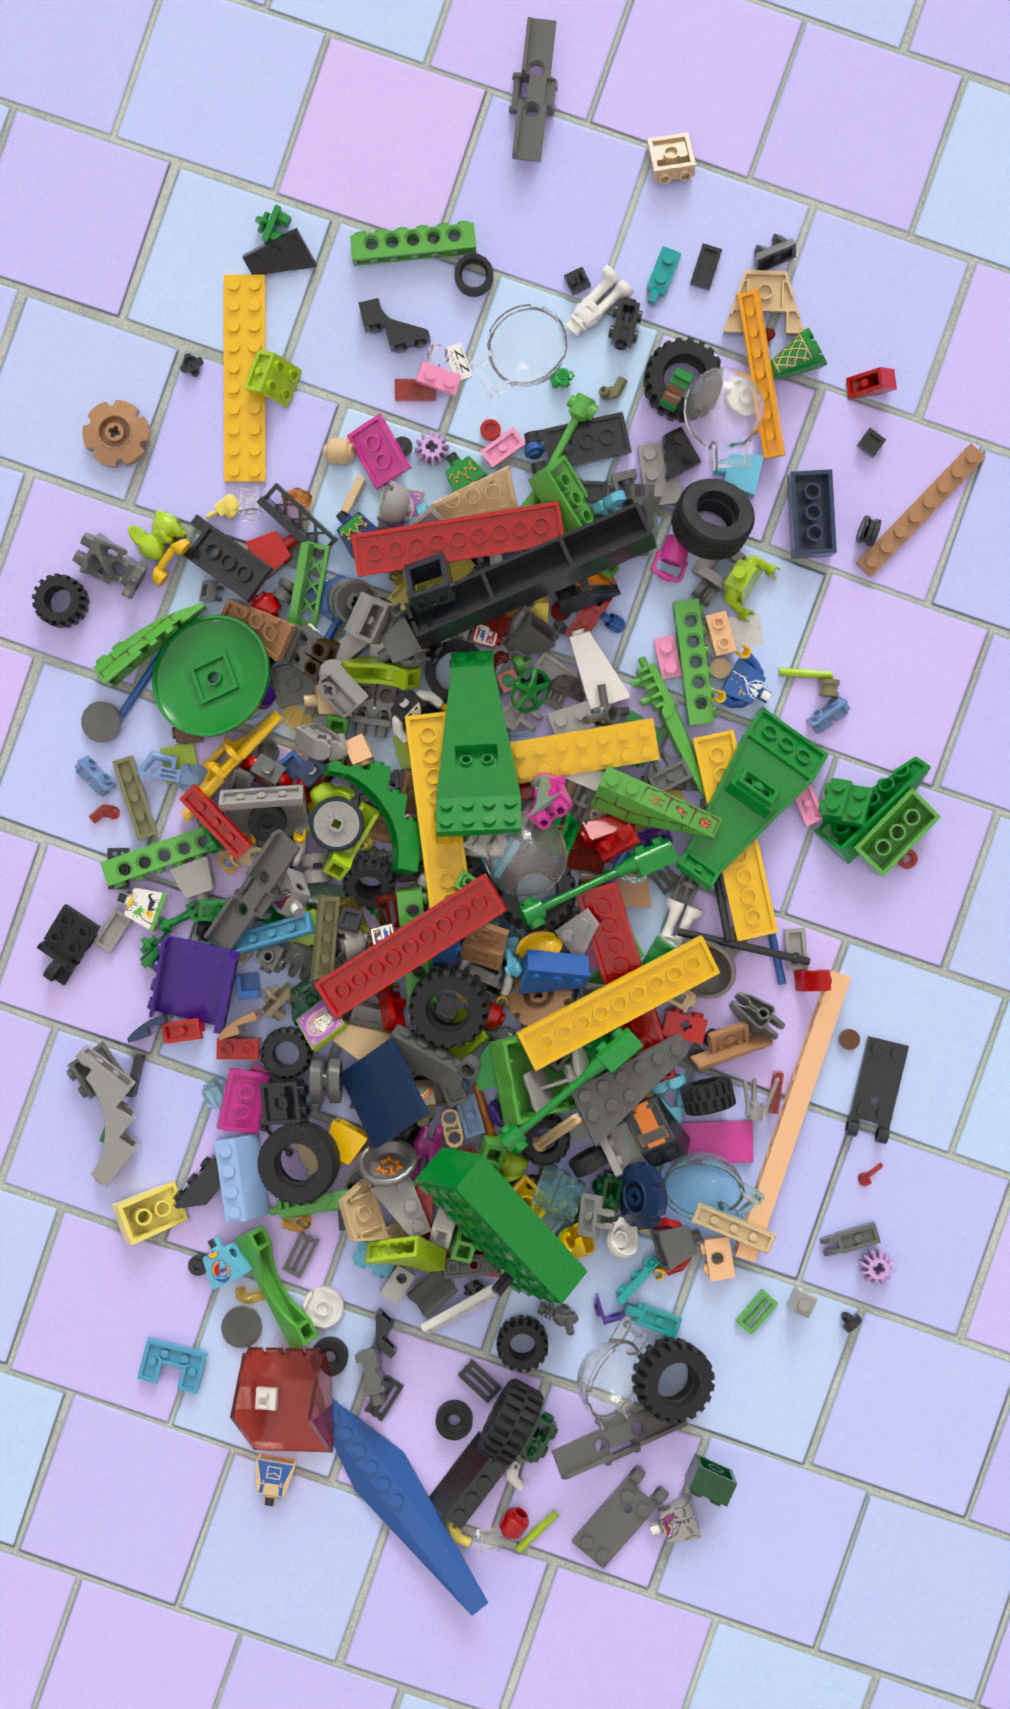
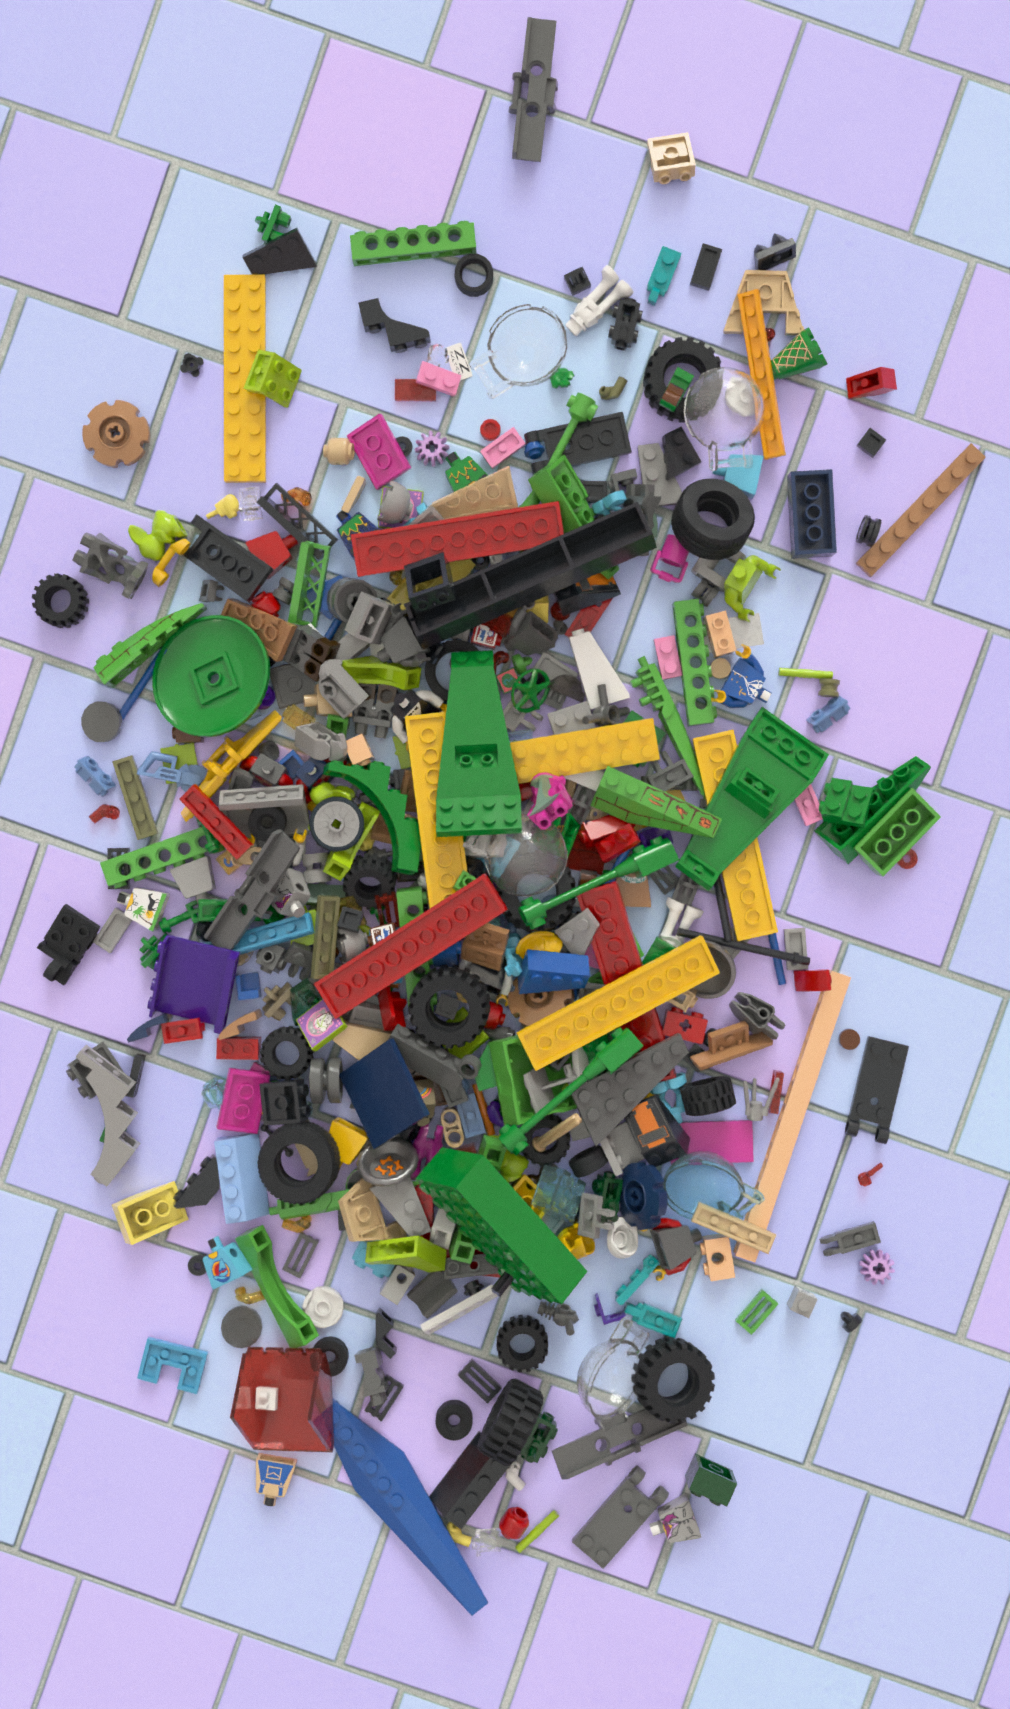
blue cylinder [600,612,626,633] -> none

